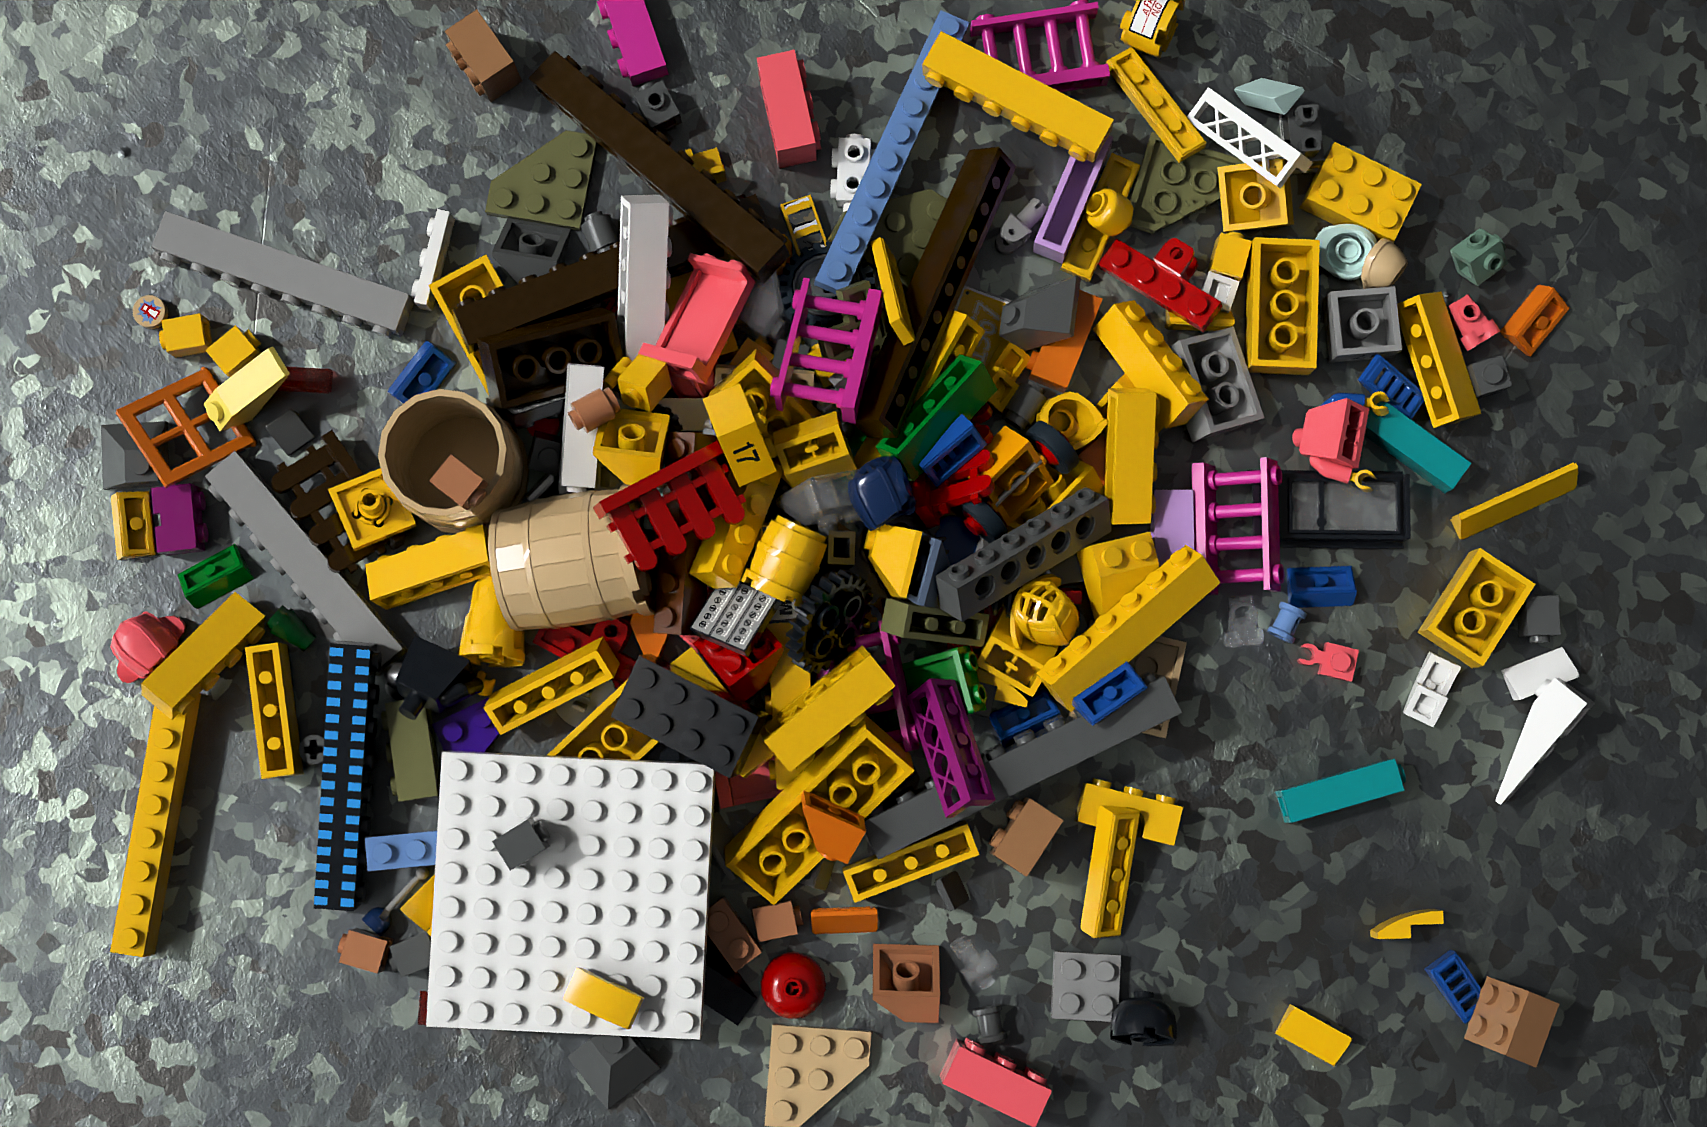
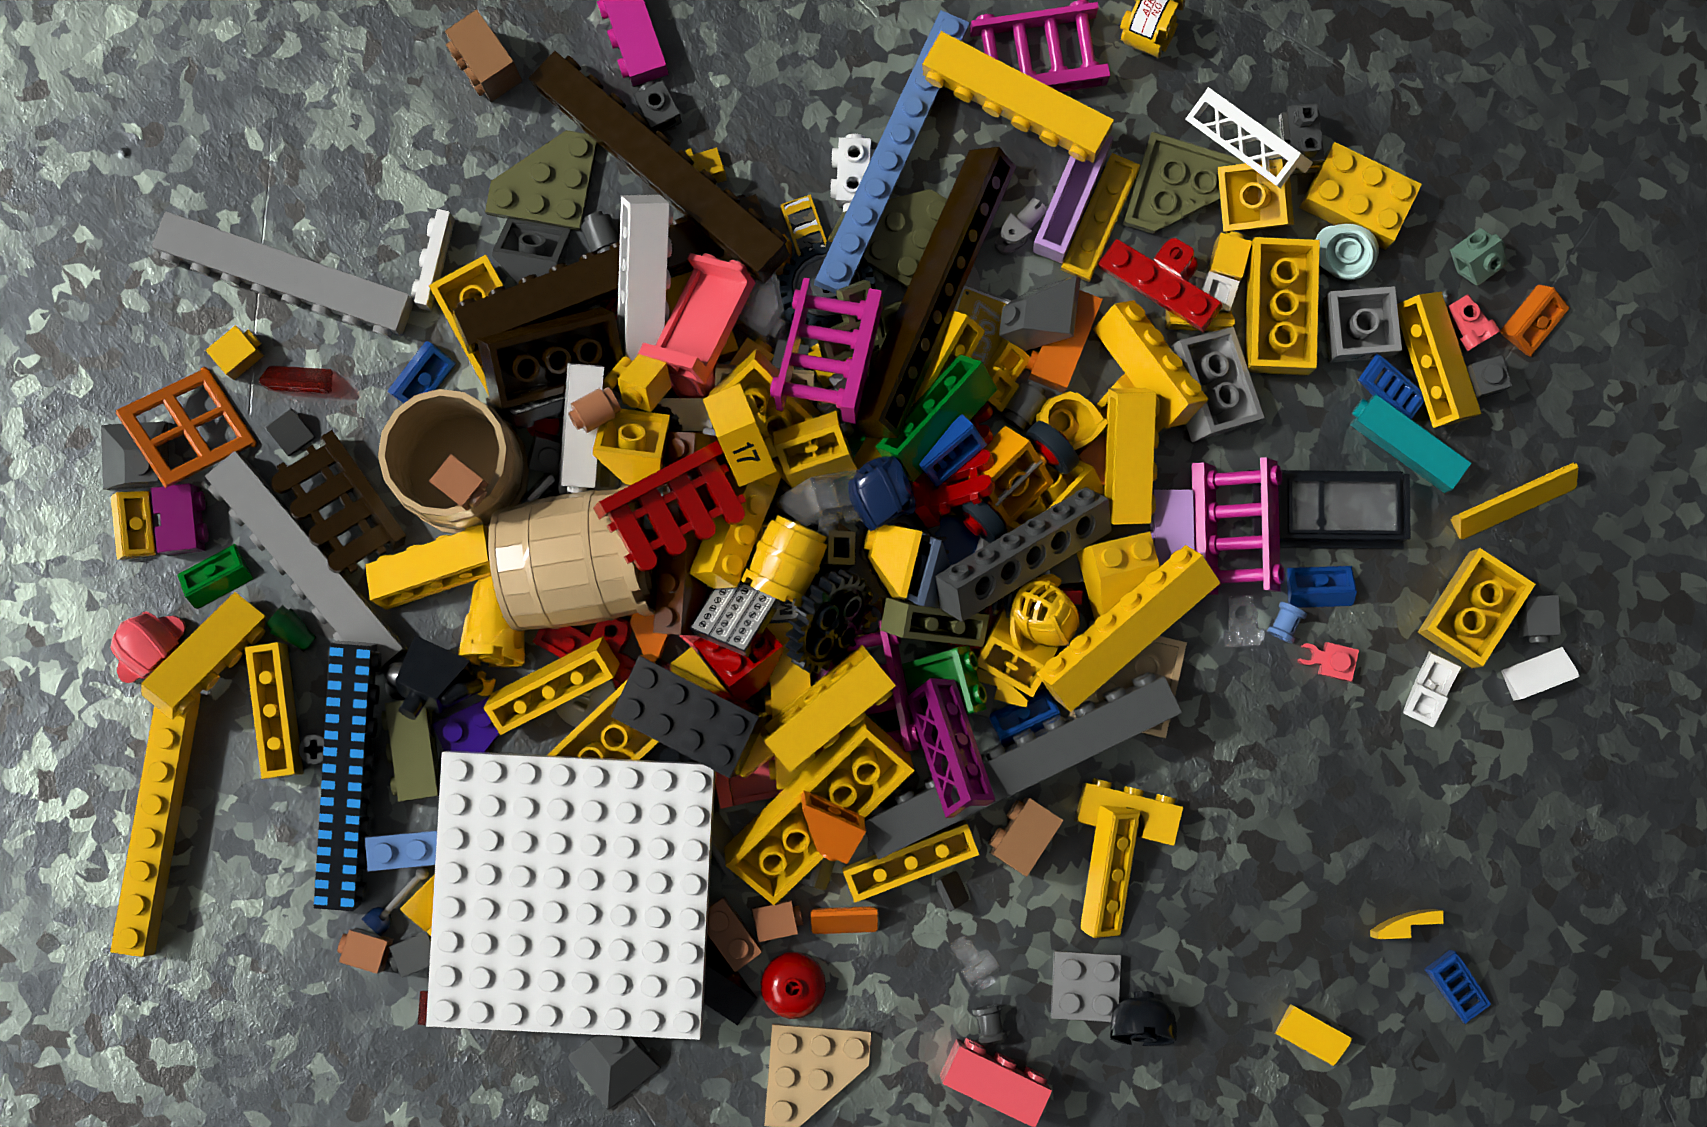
tan tile [133,295,168,329] -> none
yellow brick [159,313,213,358] -> none
light yellow slope [203,347,290,431] -> none
yellow plate [328,468,417,551] -> none
dark grey brick [492,817,550,871] -> none
yellow slope [563,967,644,1029] -> none
coral brick [756,50,821,169] -> none
yellow tile [871,237,915,345] -> none
nougat slope [873,944,940,1023] -> none
blue slope [1072,661,1148,726] -> none
yellow head [1085,188,1134,236] -> none
yellow tile [1106,47,1207,163] -> none
light aqua slope [1234,78,1305,115] -> none
teal brick [1275,758,1406,823] -> none
coral torso [1292,391,1390,492] -> none
tan hat [1361,238,1408,289] -> none
medium nougat brick [1464,976,1559,1067] -> none
white wedge [1495,678,1595,805] -> none

